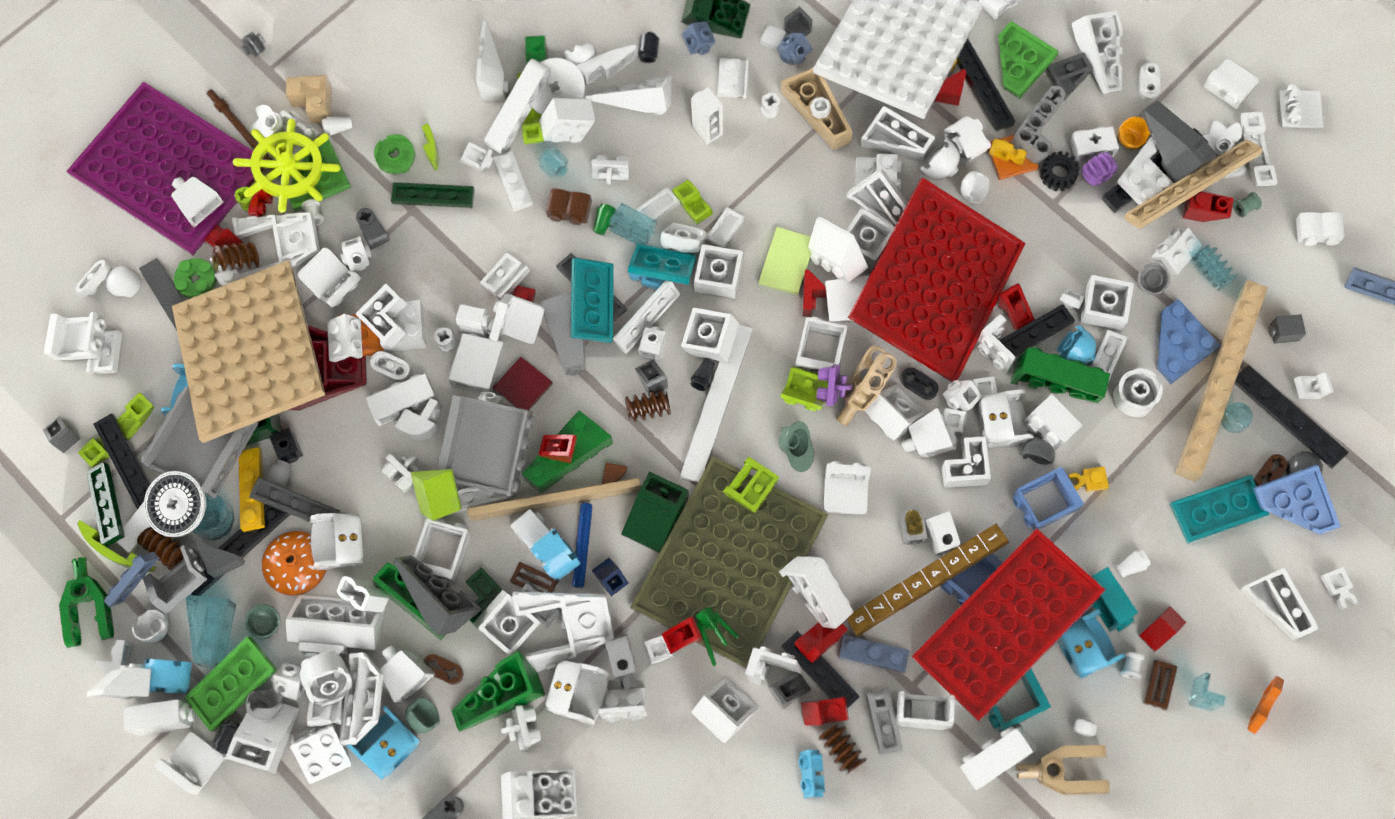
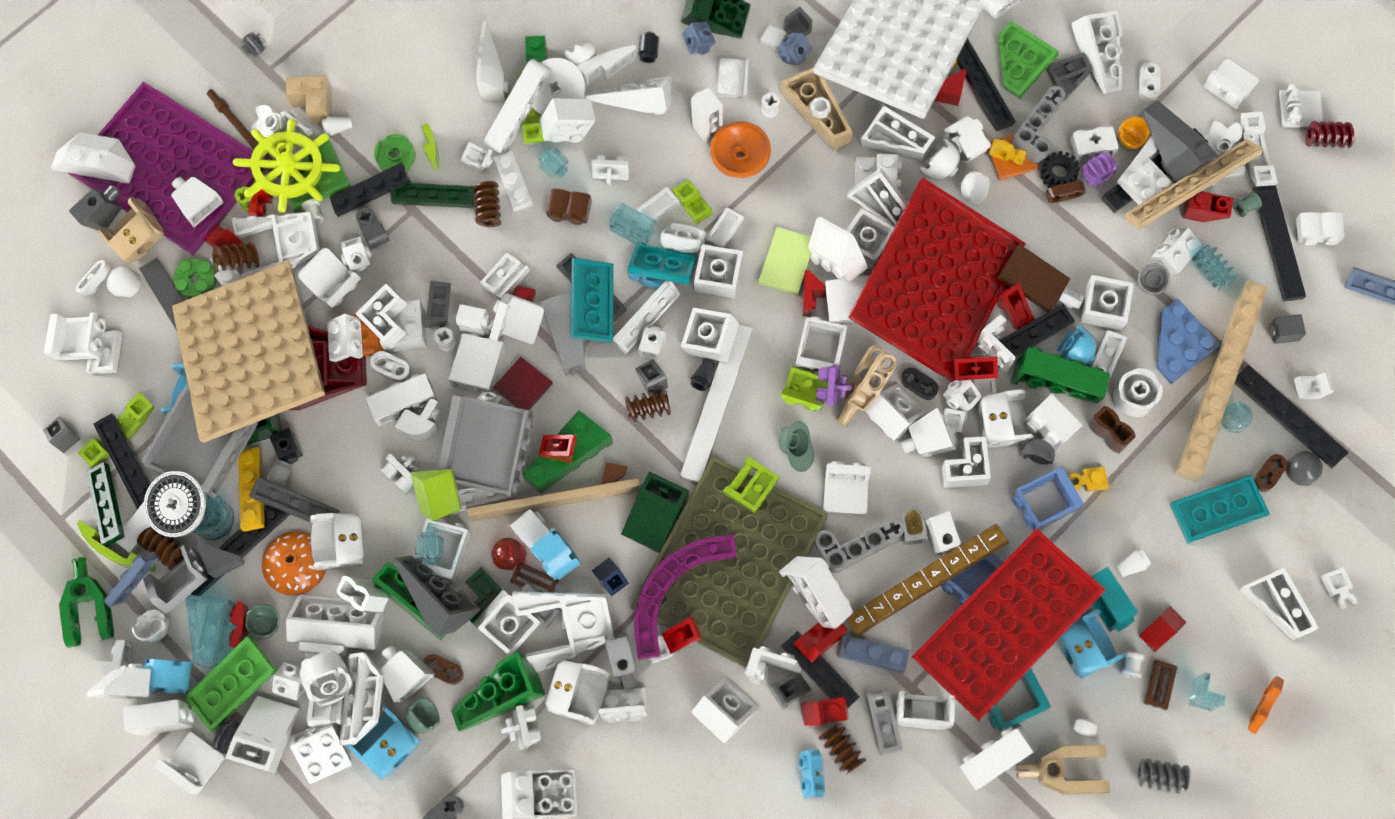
light grey hair [246,688,282,720] -> none
blue axle [572,503,593,588] -> none
green cone [593,203,616,236] -> none
green plant [696,607,739,666] -> none
medium blue plate [1253,465,1341,535] -> none
none -> white wedge [51,132,135,184]
none -> dark grey torso [69,185,121,230]
none -> tan piece [97,197,164,264]
none -> red slope [228,601,249,648]
none -> black plate [329,162,411,217]
none -> clear light blue head [415,532,444,564]
none -> dark grey hinge [425,281,451,328]
none -> reddish brown piece [473,181,501,227]
none -> clear red hair [491,538,527,570]
none -> magenta plate [634,535,737,660]
none -> orange dish [710,121,771,178]
none -> light grey beam [815,519,904,573]
none -> red slope [954,356,998,380]
none -> reddish brown tile [997,244,1071,312]
none -> reddish brown beam [1045,181,1086,203]
none -> reddish brown brick [1088,406,1136,454]
none -> dark grey piece [1138,758,1190,794]
none -> black tile [1253,185,1306,302]
none -> dark red piece [1305,121,1354,148]

